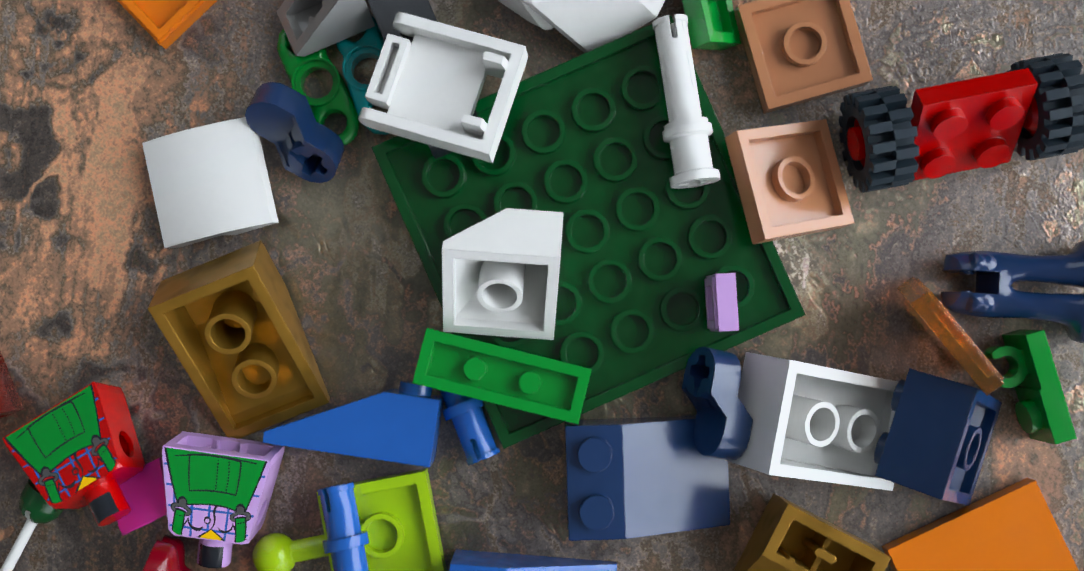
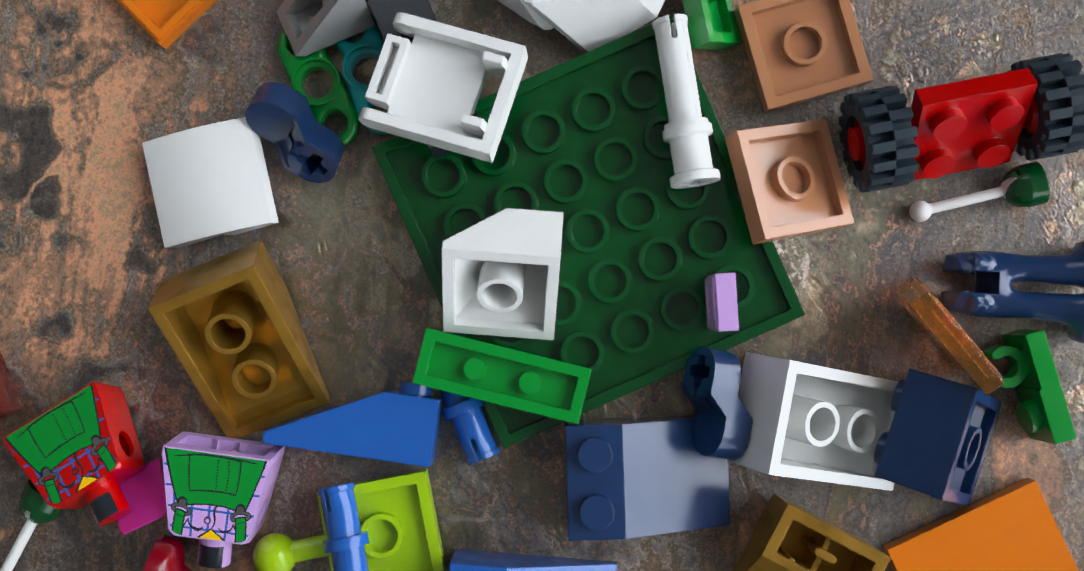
none -> hinge [909,161,1050,222]

